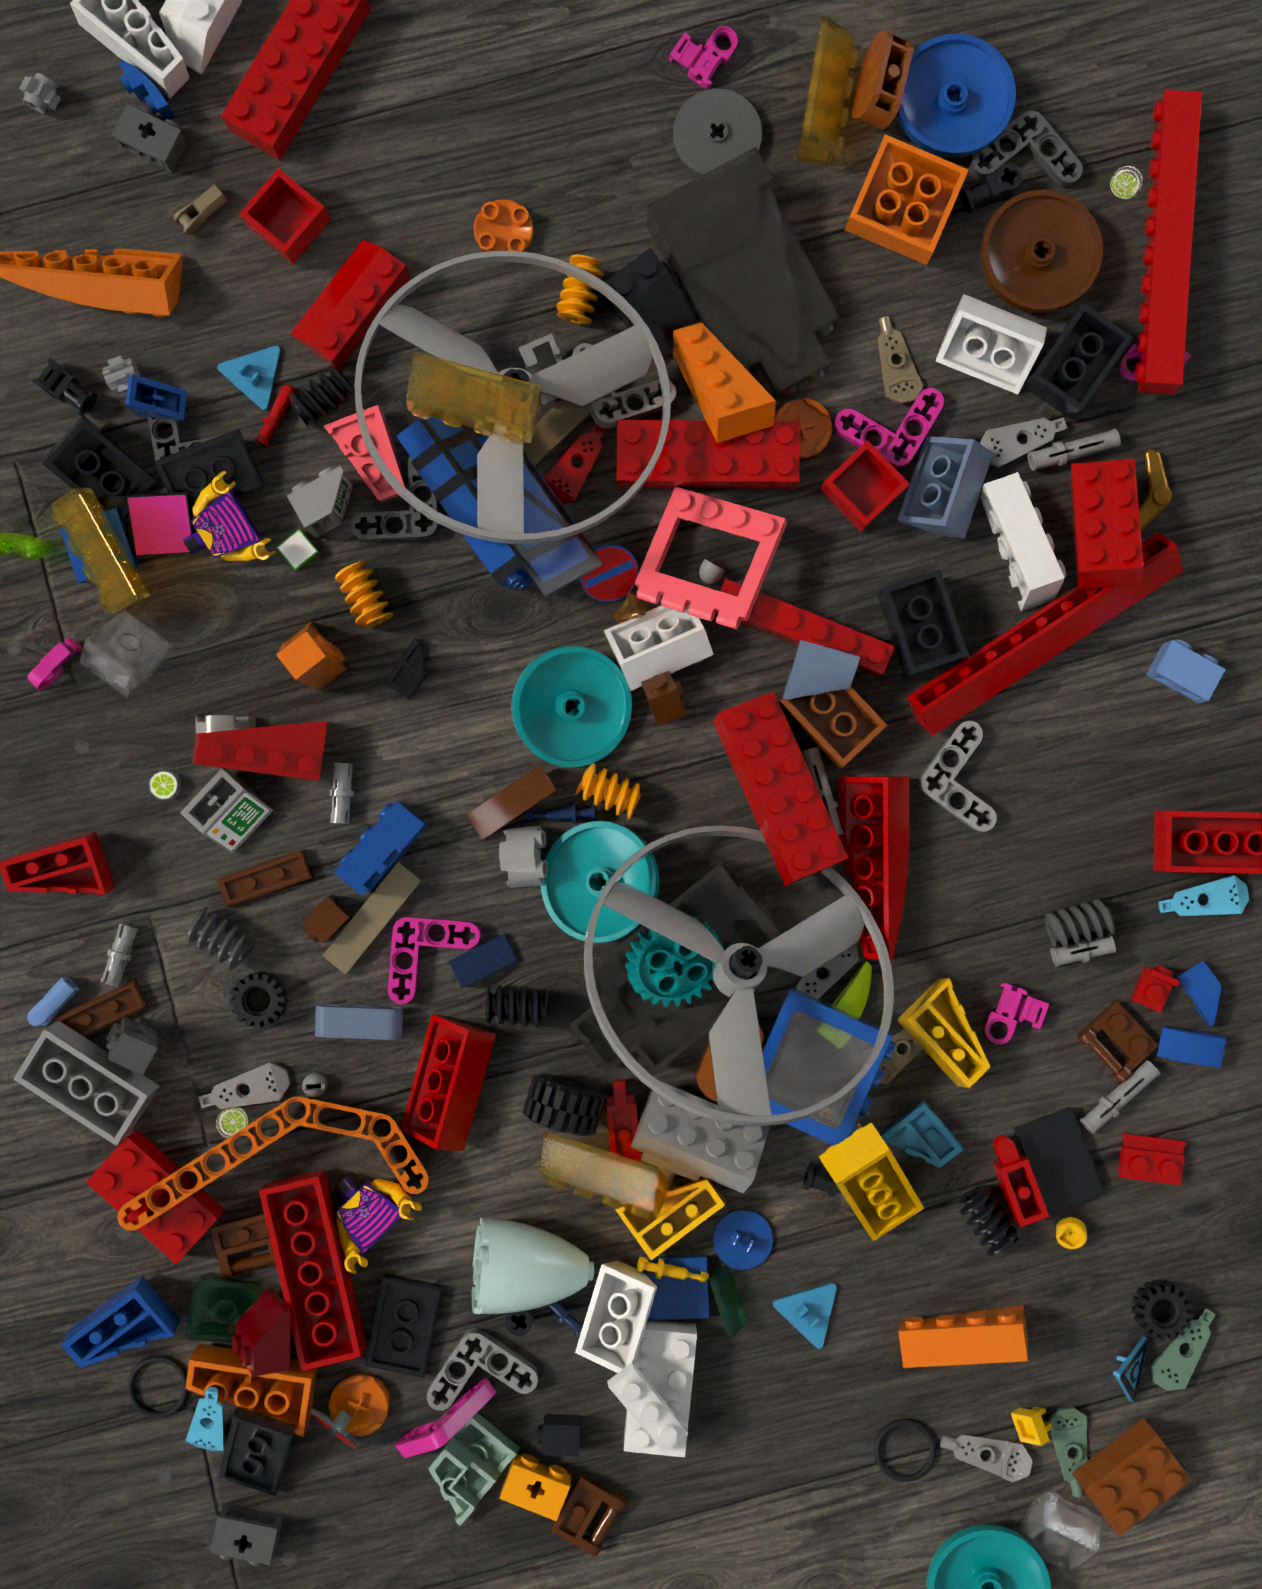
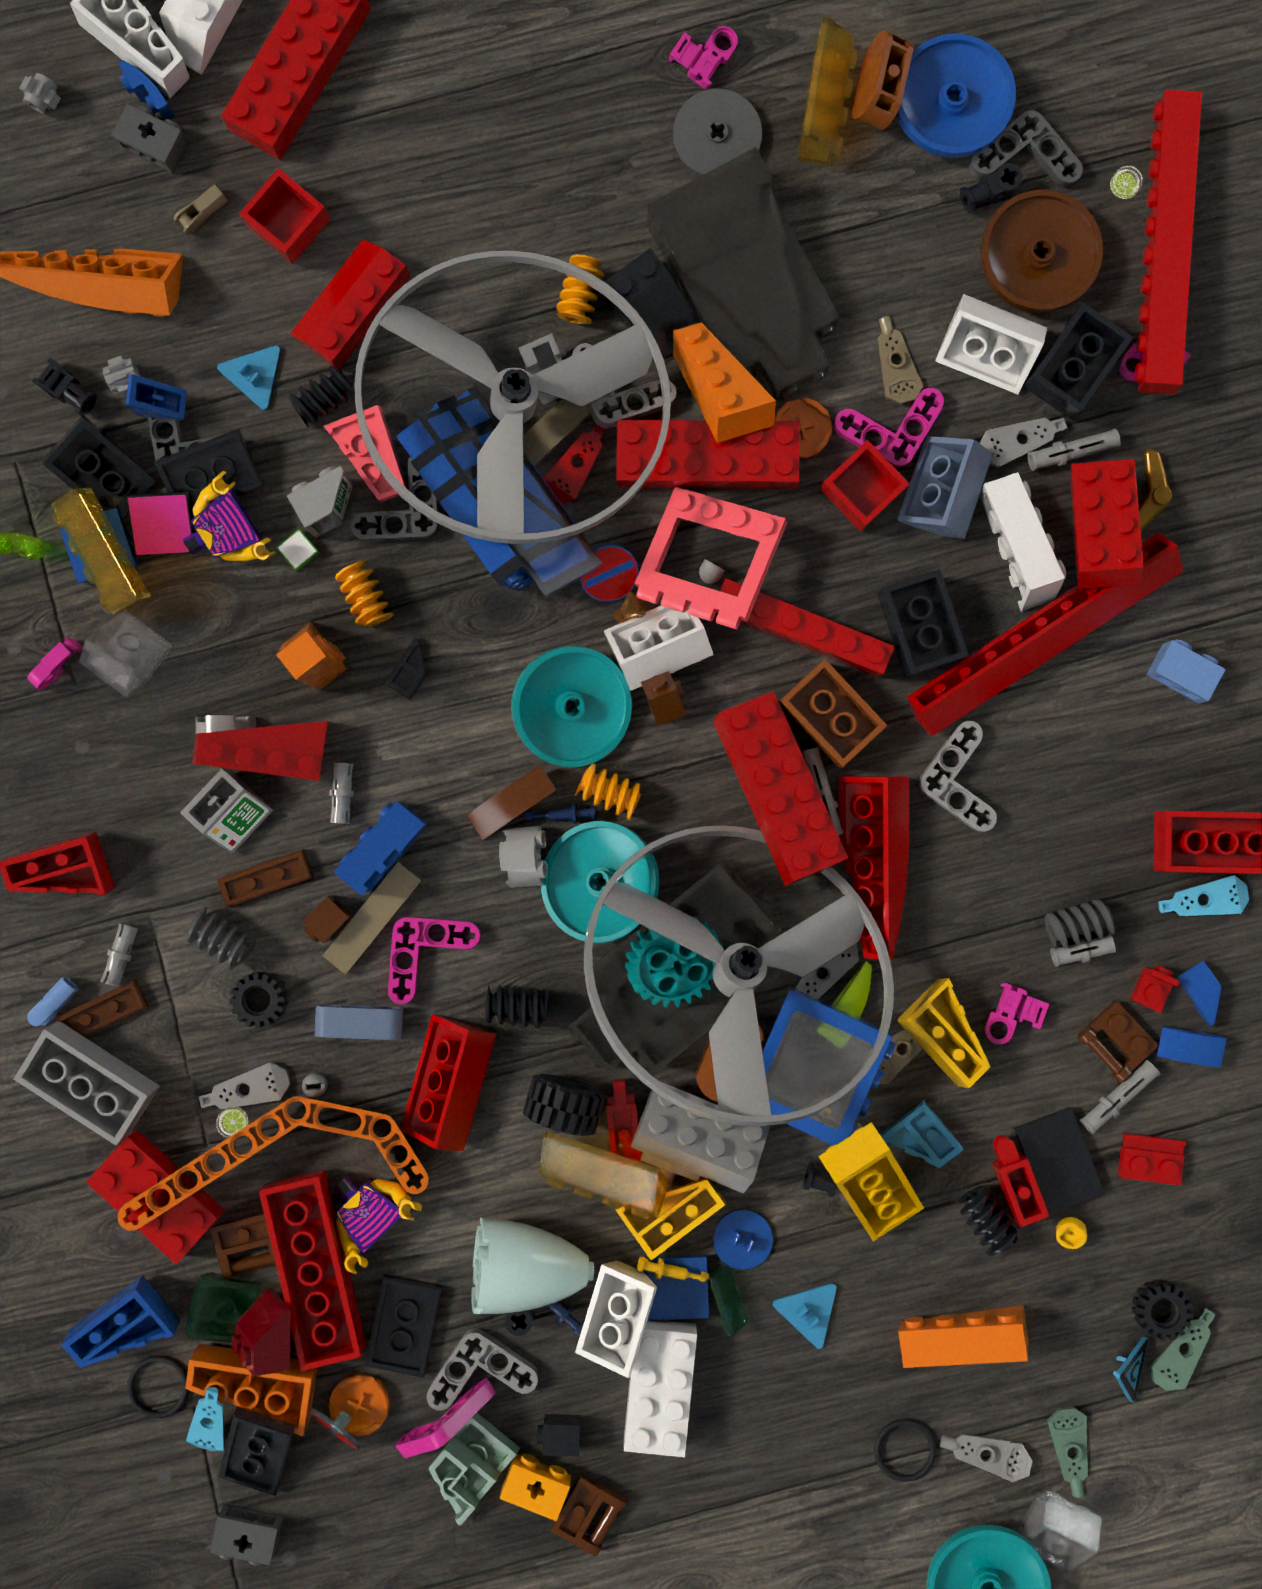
dark grey brick [106,1016,158,1075] -> none
tile [148,770,181,800] -> none
red piece [254,384,296,447] -> none
clear yellow slope [406,351,542,444] -> none
dark blue slope [449,933,517,988] -> none
orange dish [474,200,533,252] -> none
white plate [607,1363,688,1453] -> none
sand blue slope [782,640,860,700] -> none
orange slope [845,134,968,265] -> none
yellow tile [1011,1407,1052,1446] -> none
dark orange brick [1072,1418,1192,1537] -> none

